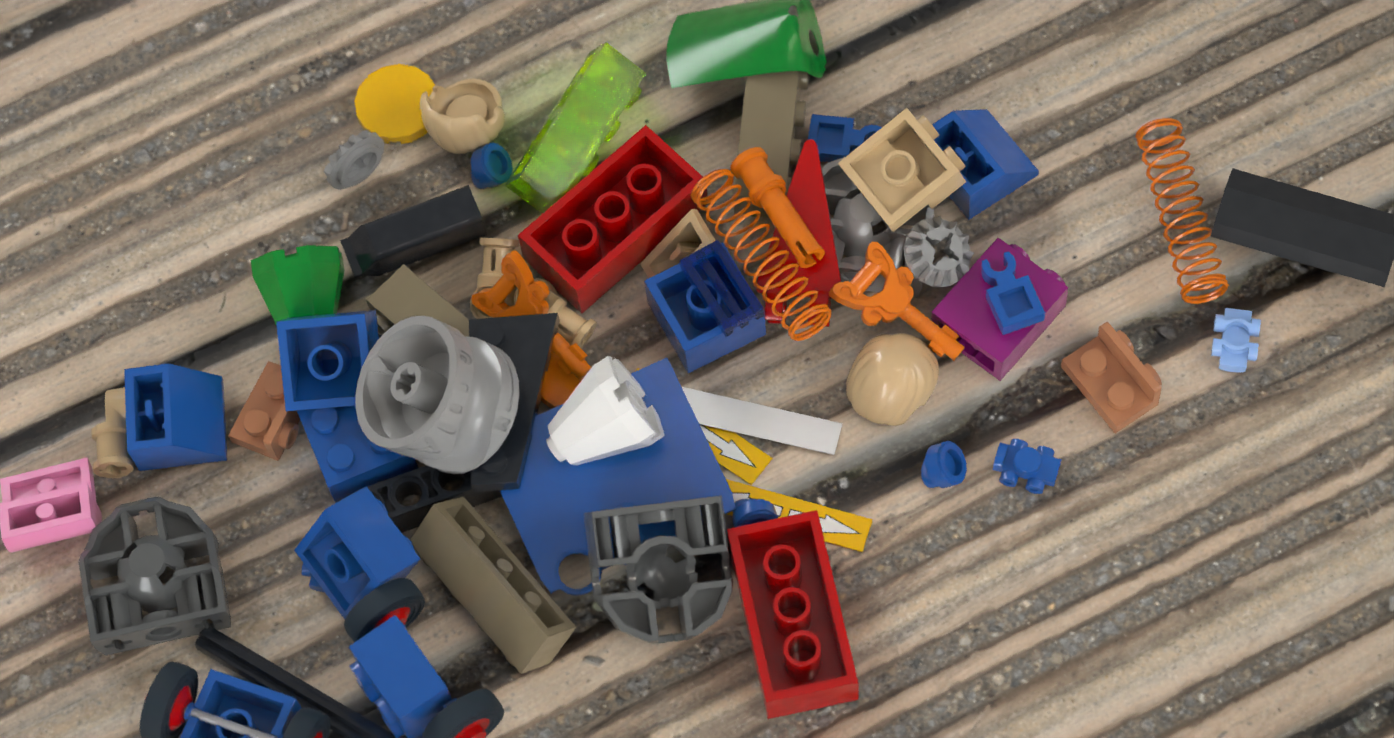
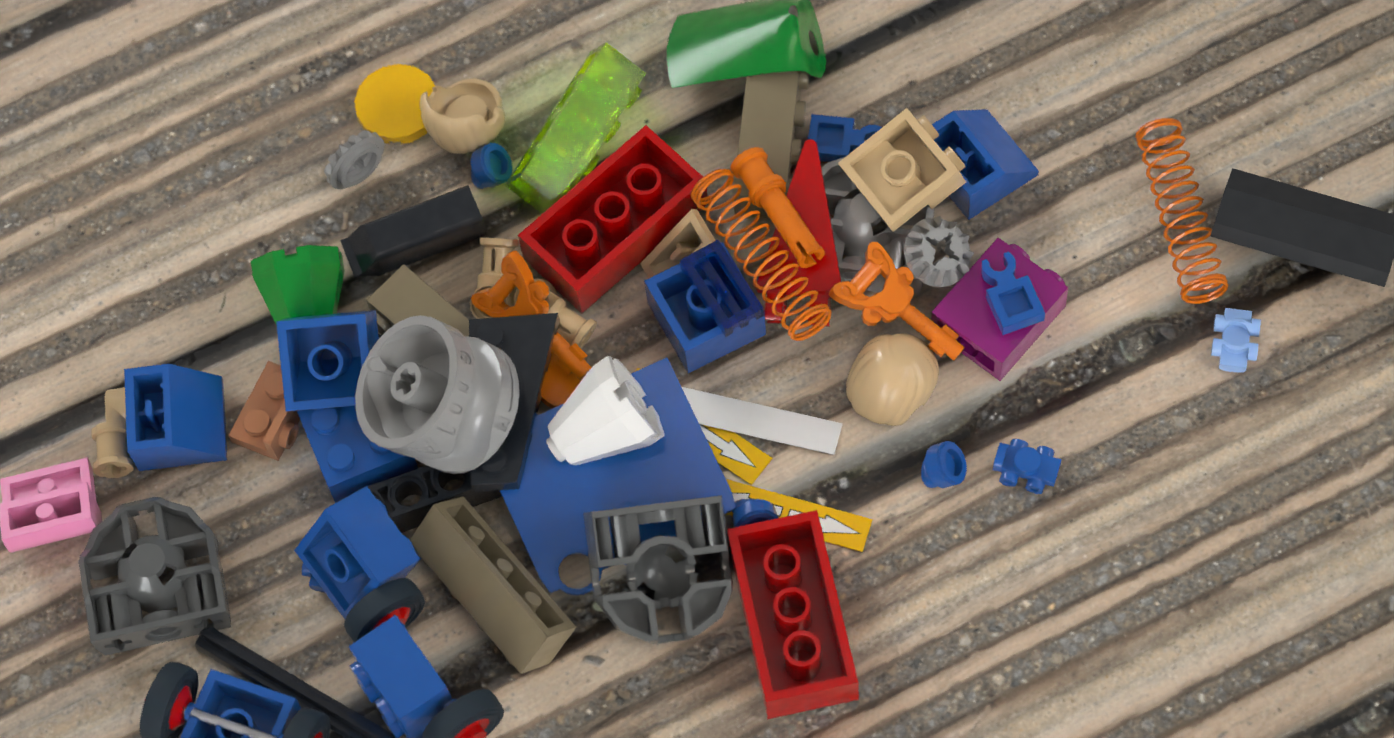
nougat bracket [1061,322,1162,434] -> none

